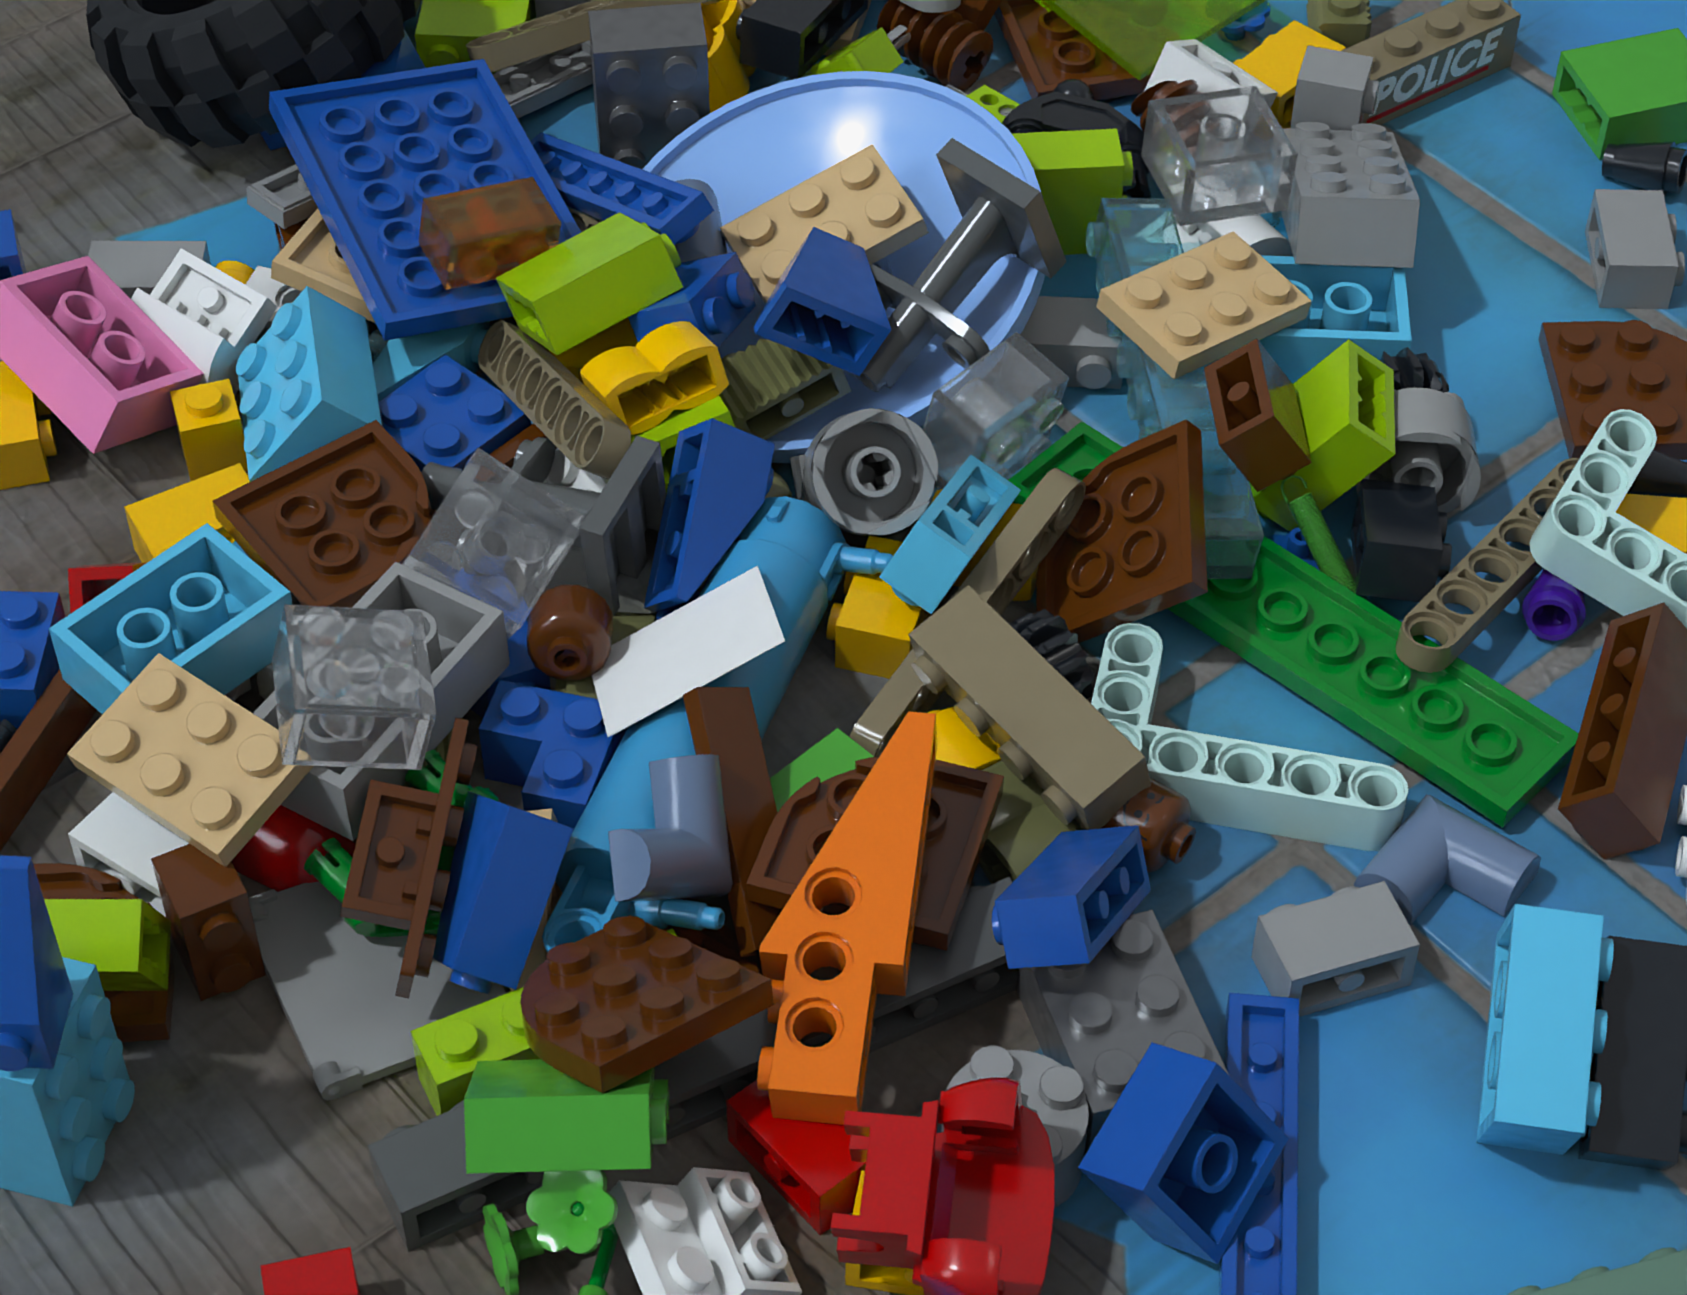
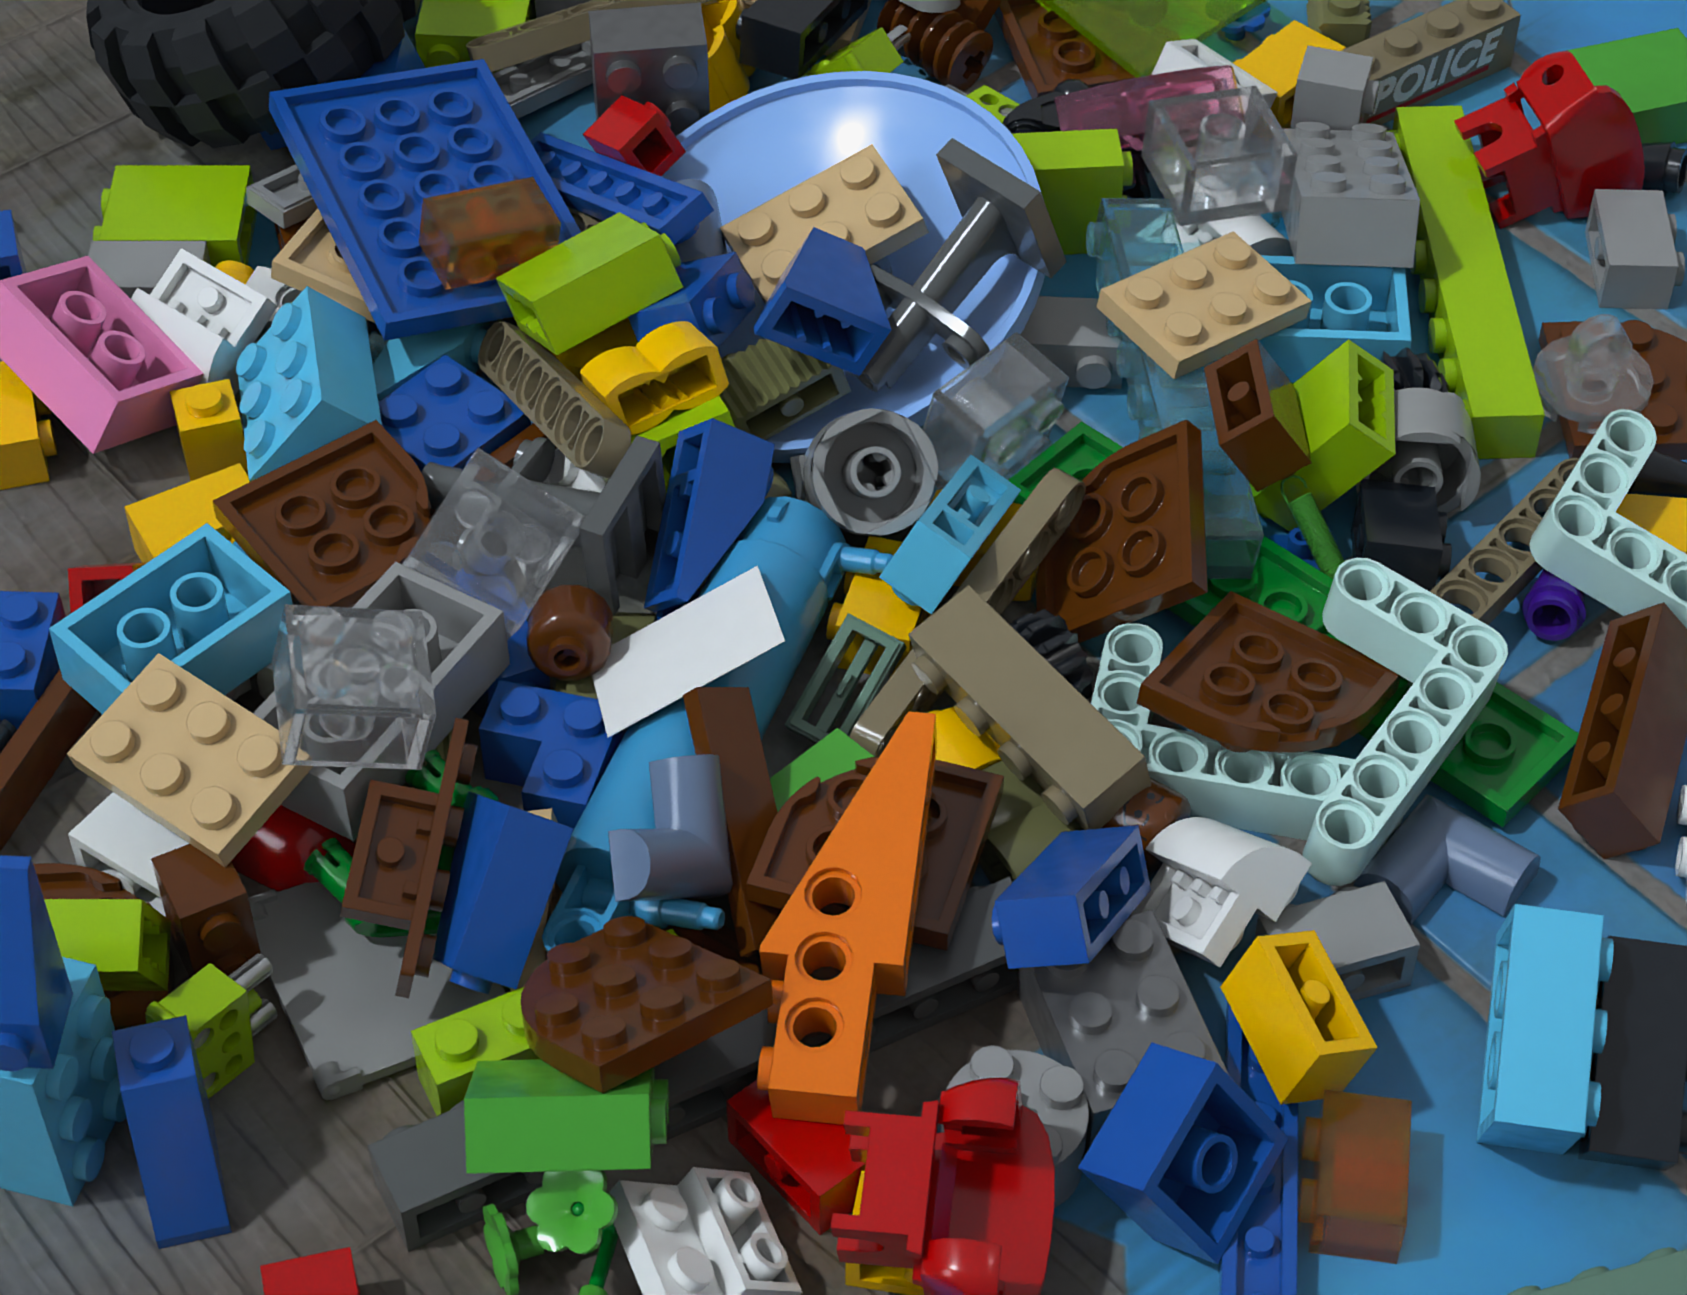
none -> lime brick [93,165,257,267]
none -> blue slope [112,1015,232,1249]
none -> lime piece [145,954,277,1099]
none -> red brick [583,95,686,177]
none -> sand green tile [785,613,907,744]
none -> clear pink slope [1054,65,1244,151]
none -> white brick [1131,817,1312,967]
none -> reddish brown plate [1136,591,1401,753]
none -> yellow brick [1220,930,1378,1105]
none -> clear orange brick [1297,1089,1412,1264]
none -> light aqua beam [1303,557,1508,886]
none -> lime brick [1386,105,1545,459]
none -> red piece [1454,50,1645,229]
none -> clear tile [1533,314,1654,434]

